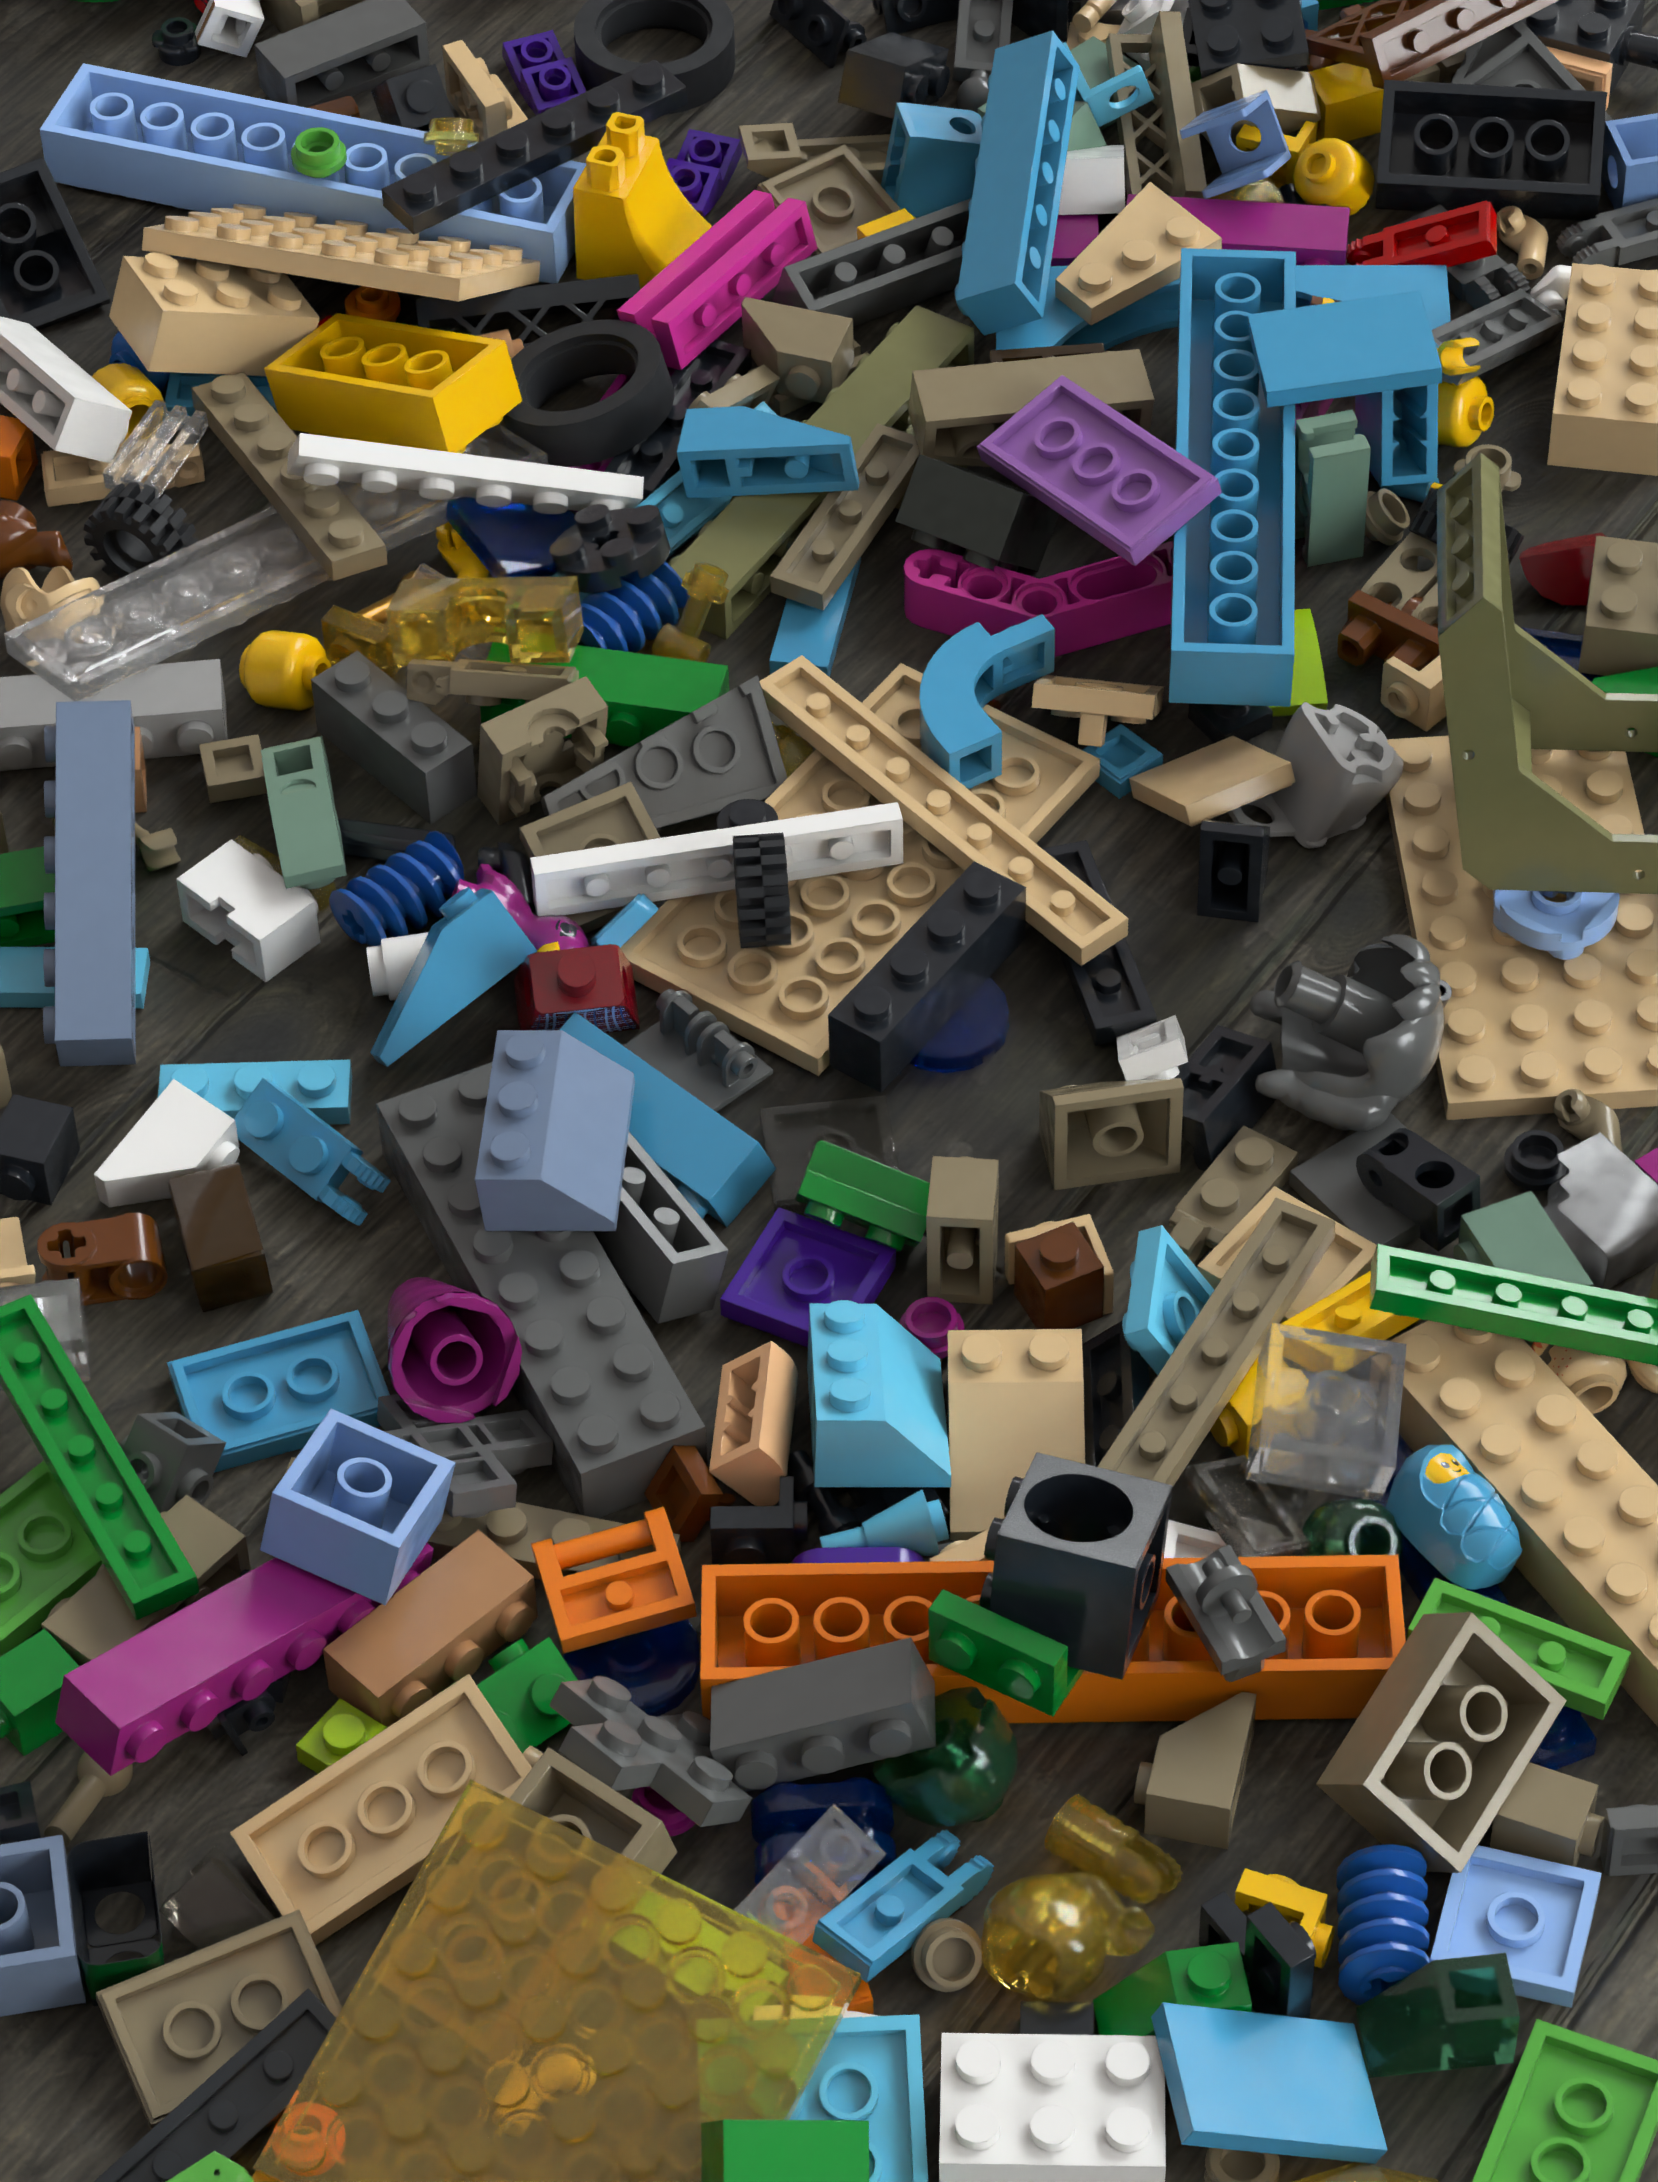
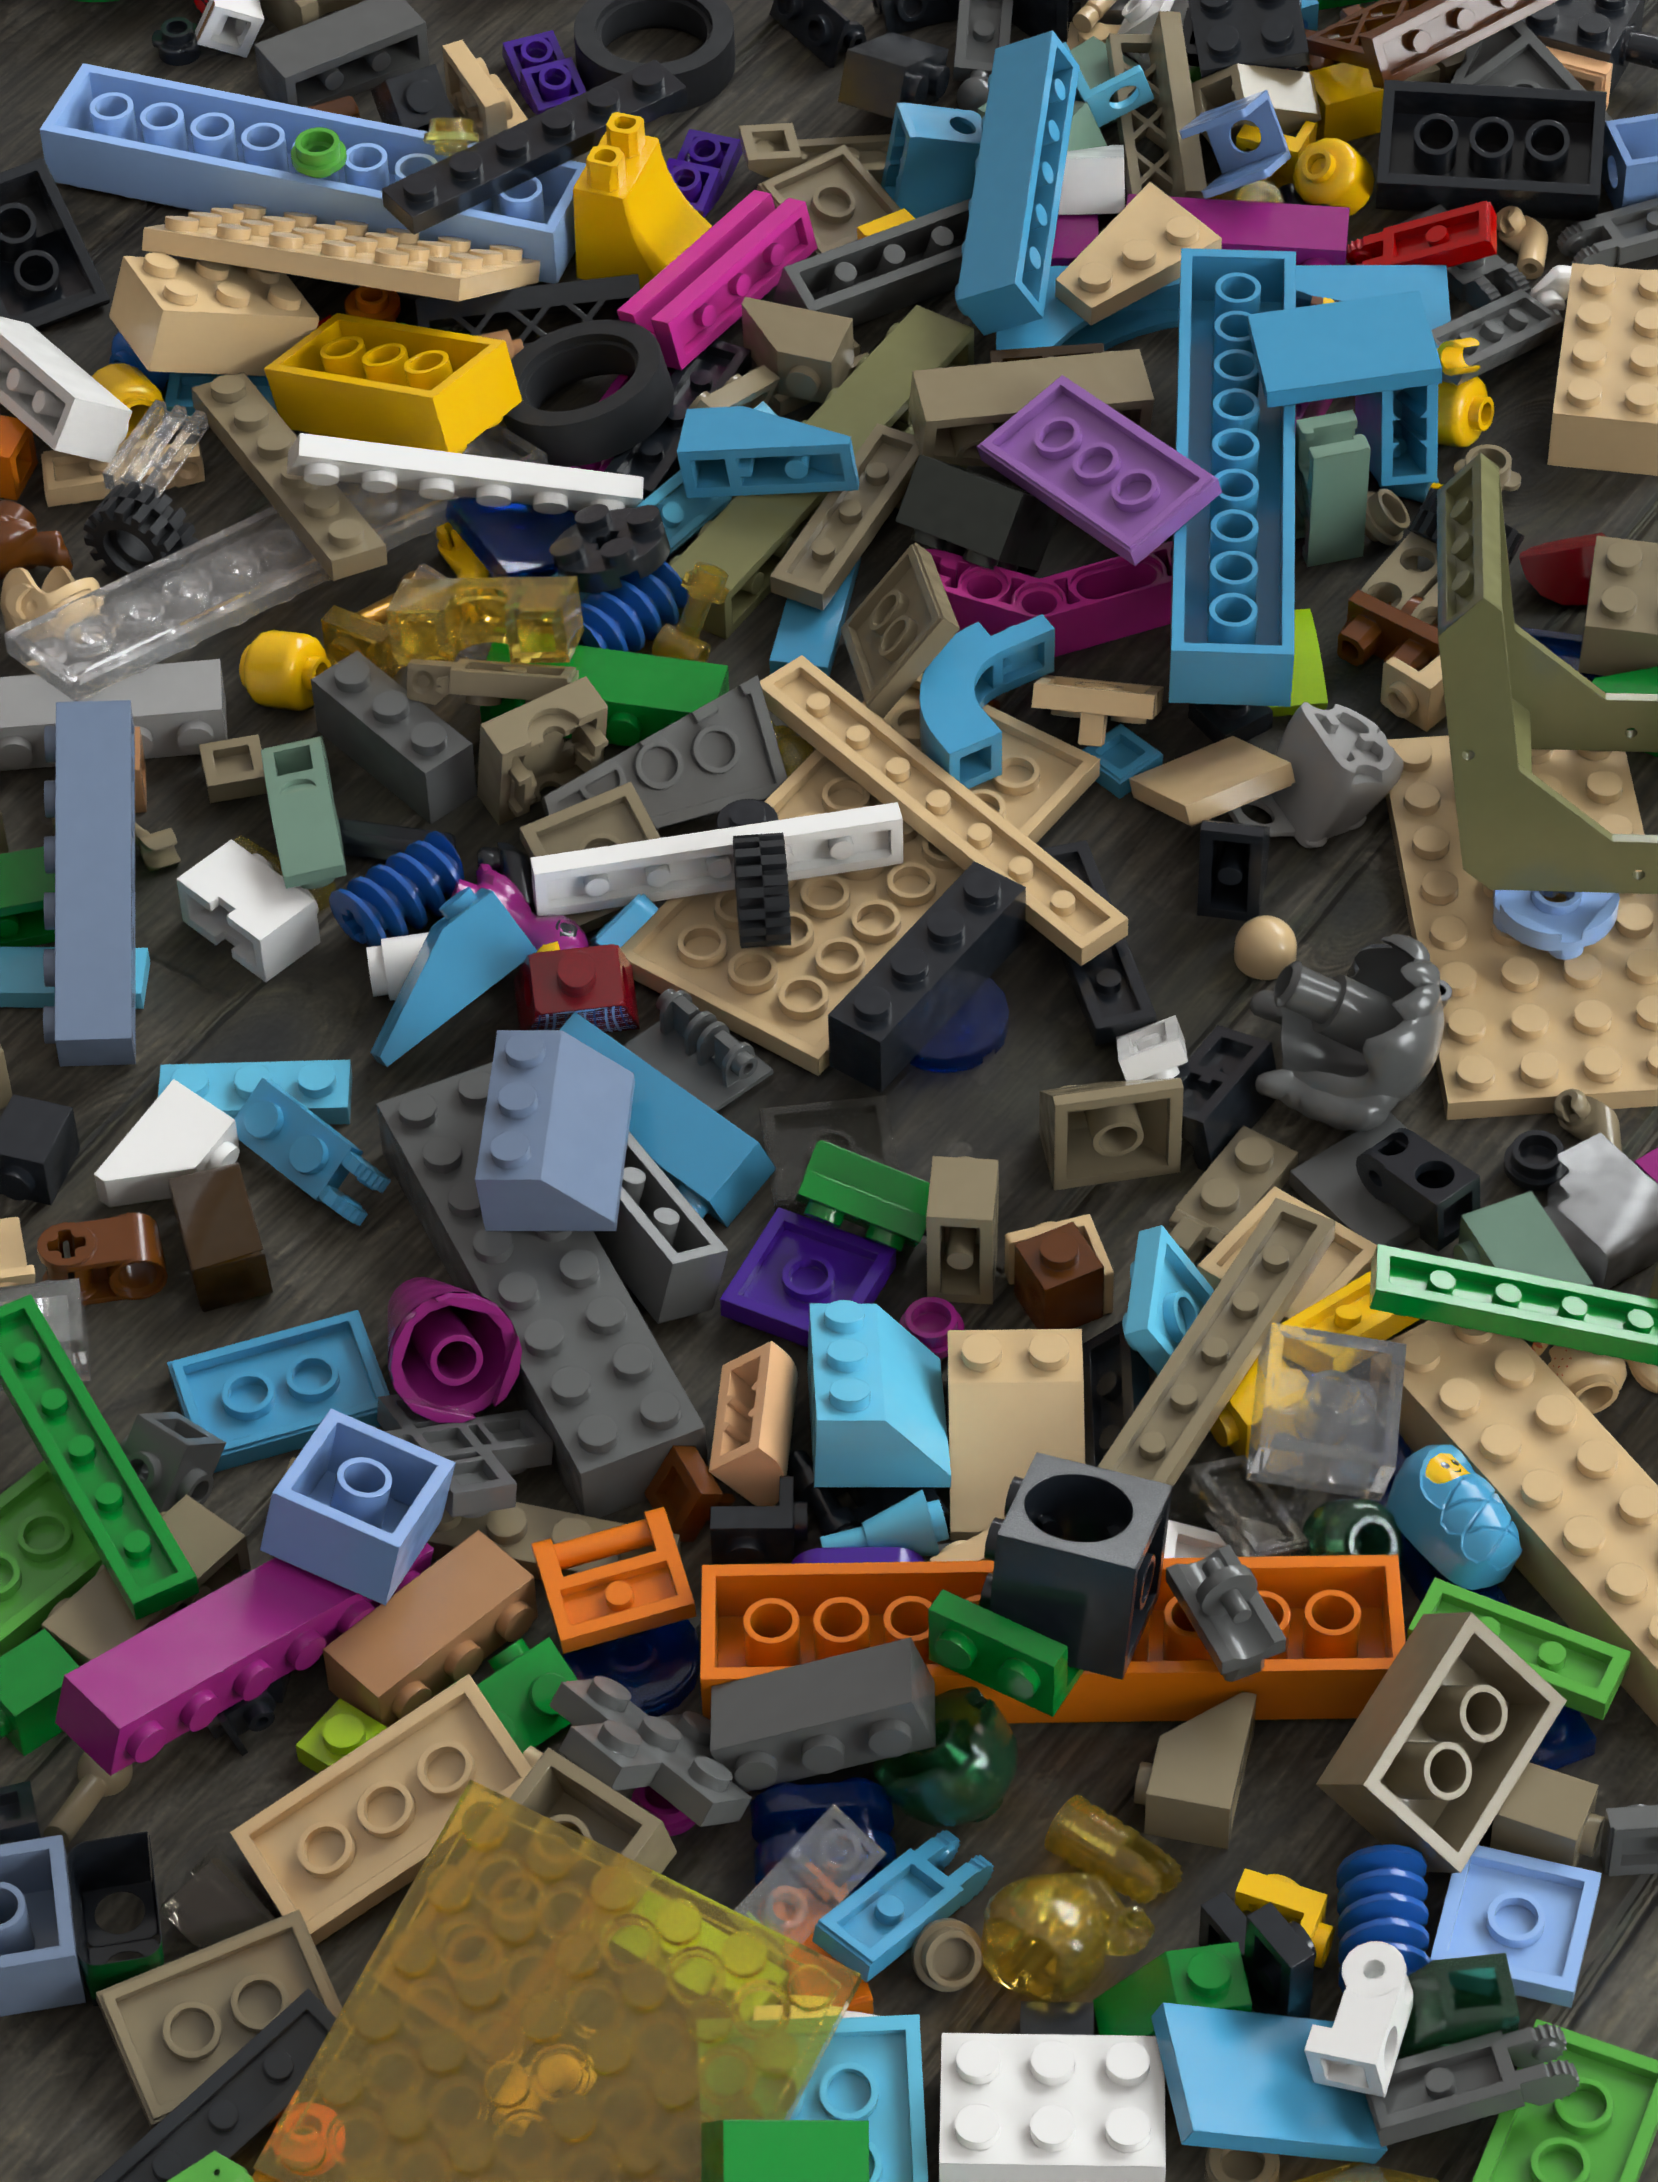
none -> dark tan tile [841,542,960,718]
none -> tan piece [1234,915,1297,980]
none -> white leg [1304,1941,1414,2097]
none -> dark grey hinge [1365,2023,1580,2147]

